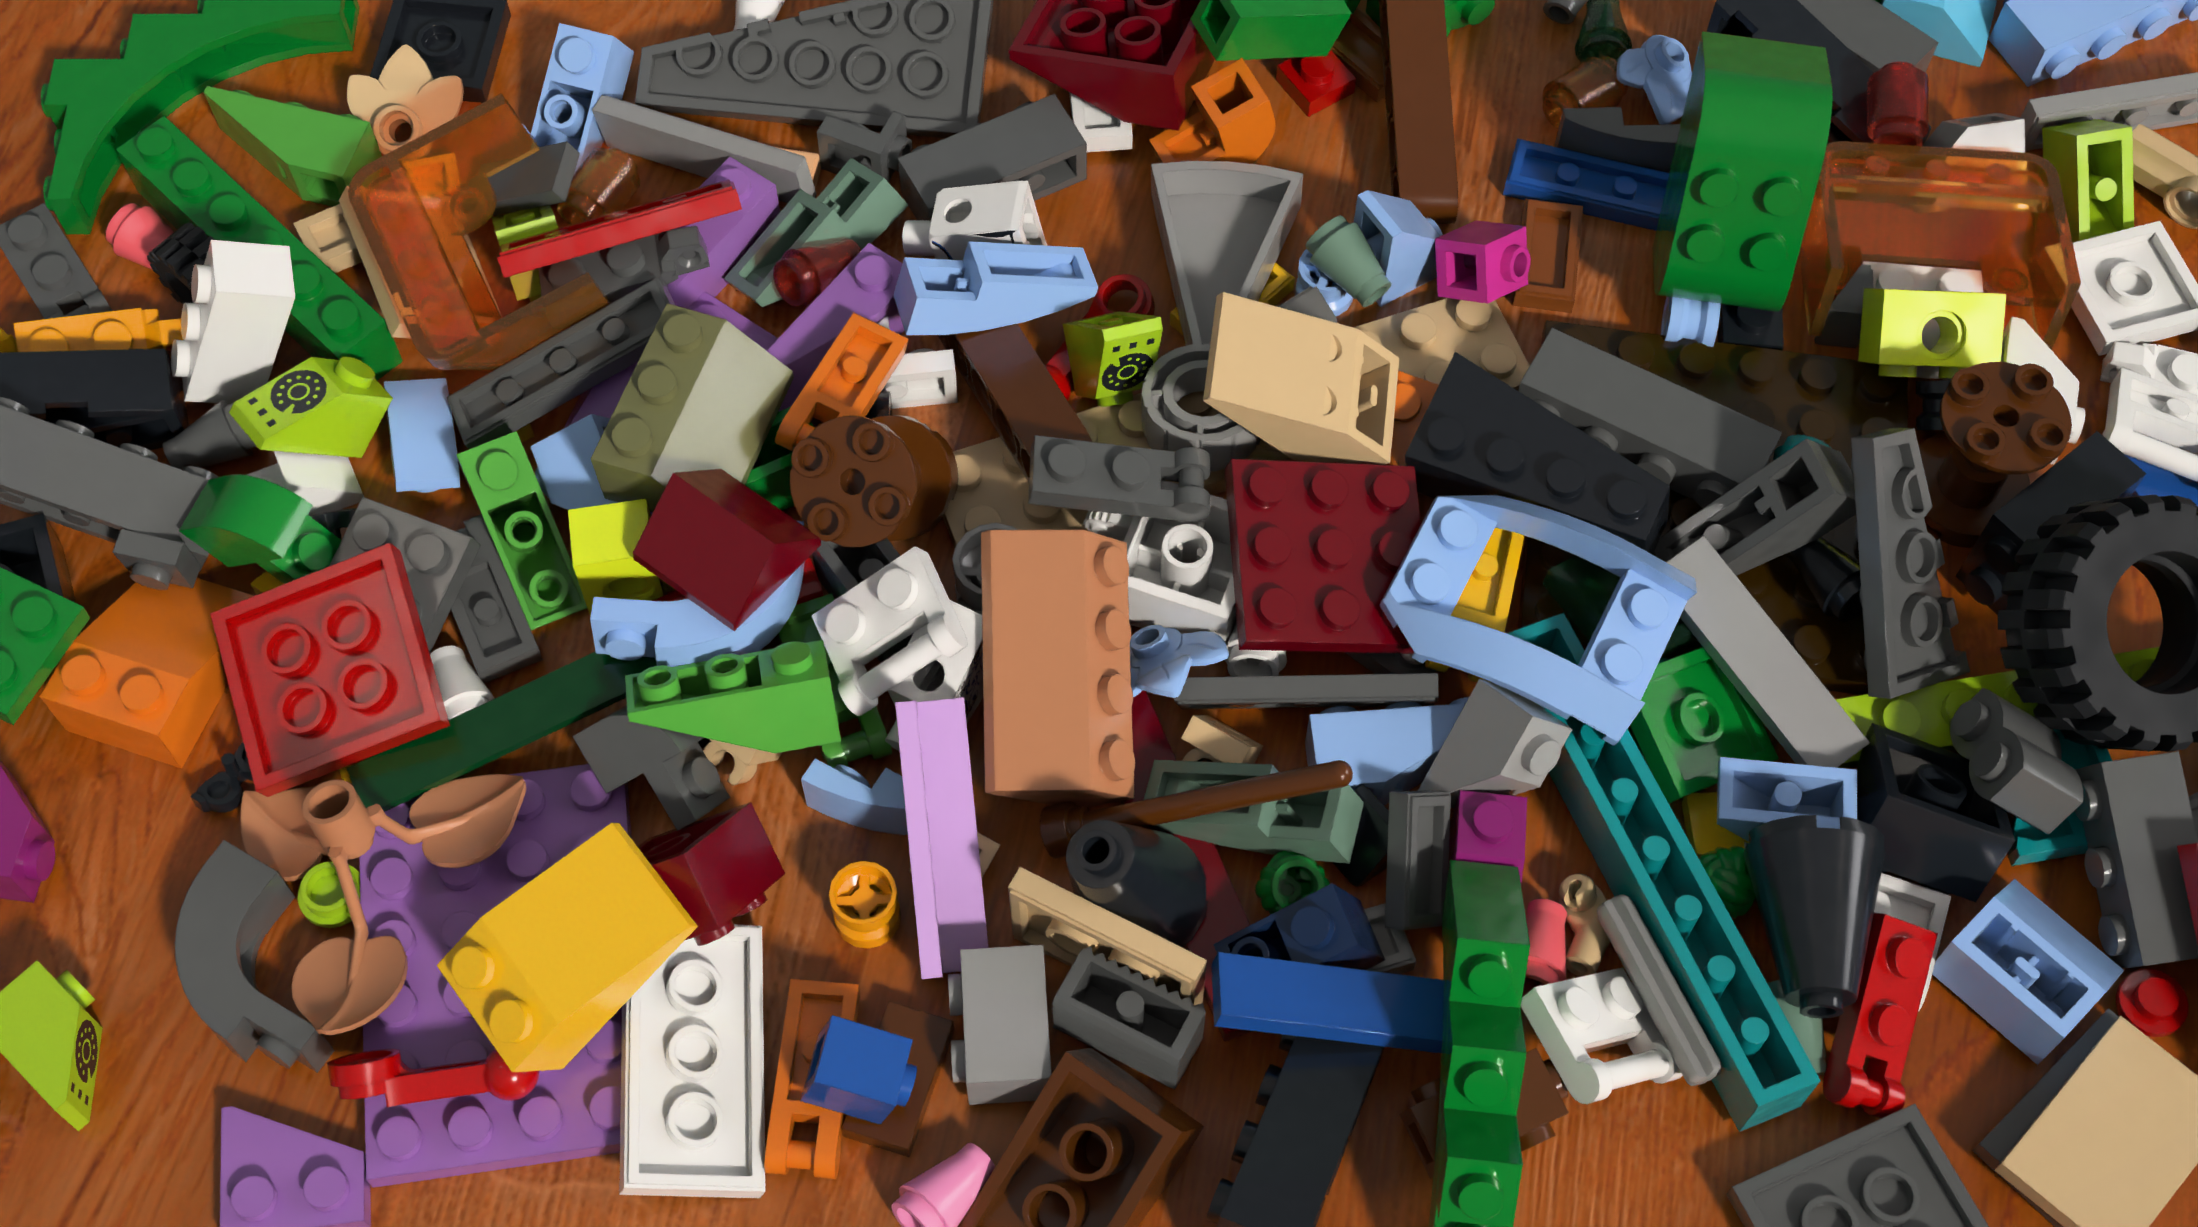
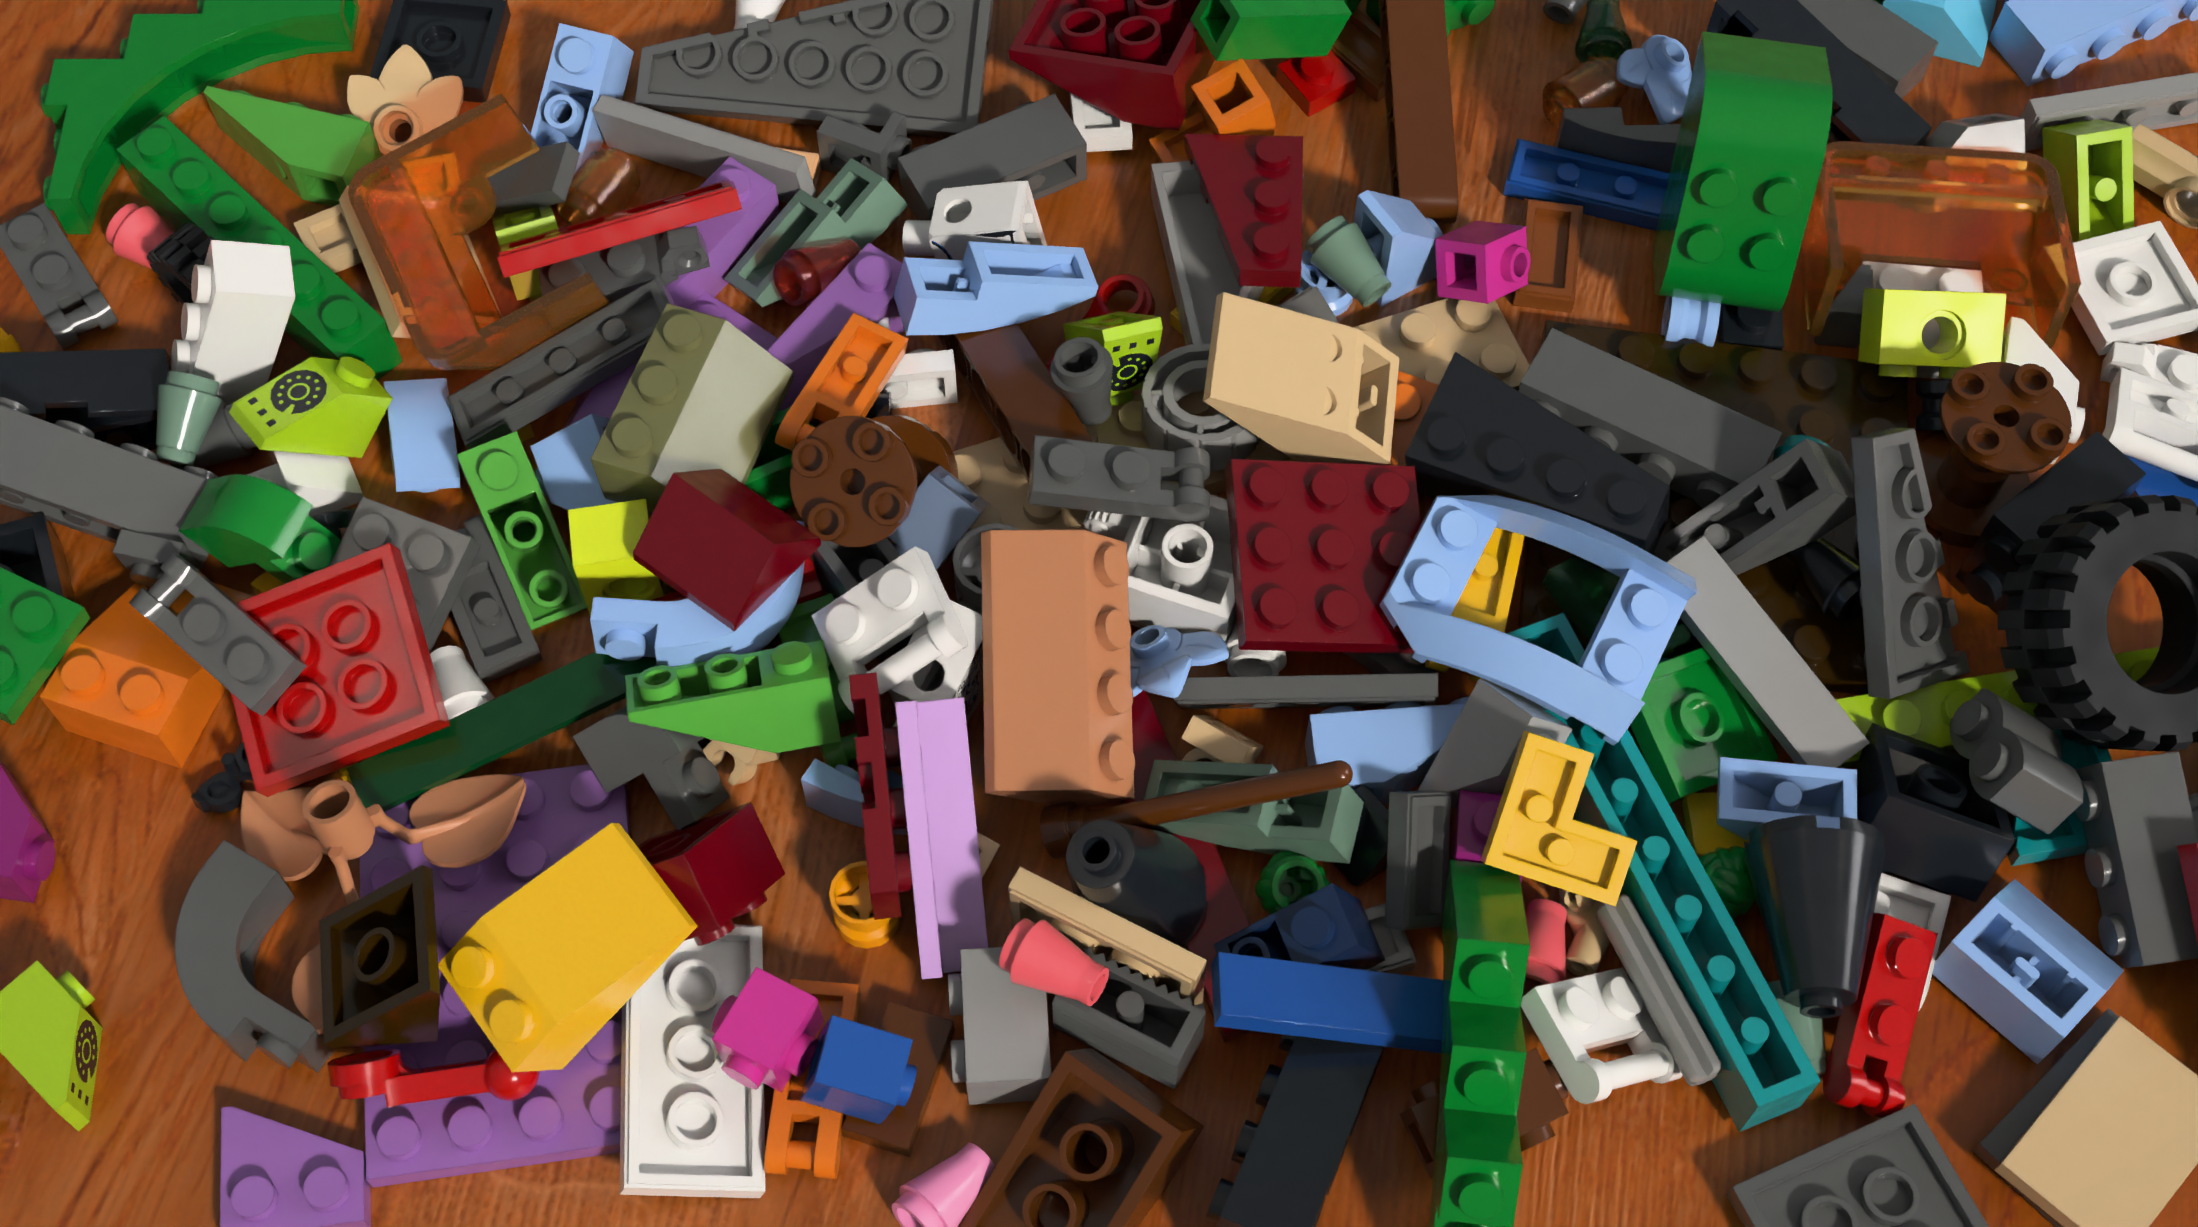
light orange hinge [13,308,183,352] -> none
lime plate [297,862,360,928] -> none
clear red brick [1867,62,1929,156] -> none
red plate [2116,969,2189,1037] -> none
none -> dark grey plate [129,552,307,716]
none -> sand green cone [155,371,222,466]
none -> dark brown slope [319,865,440,1049]
none -> dark pink brick [712,967,824,1093]
none -> dark red wing [849,672,913,920]
none -> sand blue brick [888,465,989,571]
none -> coral cone [999,918,1109,1006]
none -> dark grey cone [1050,337,1113,426]
none -> dark red wing [1185,133,1303,288]
none -> yellow plate [1481,730,1638,907]

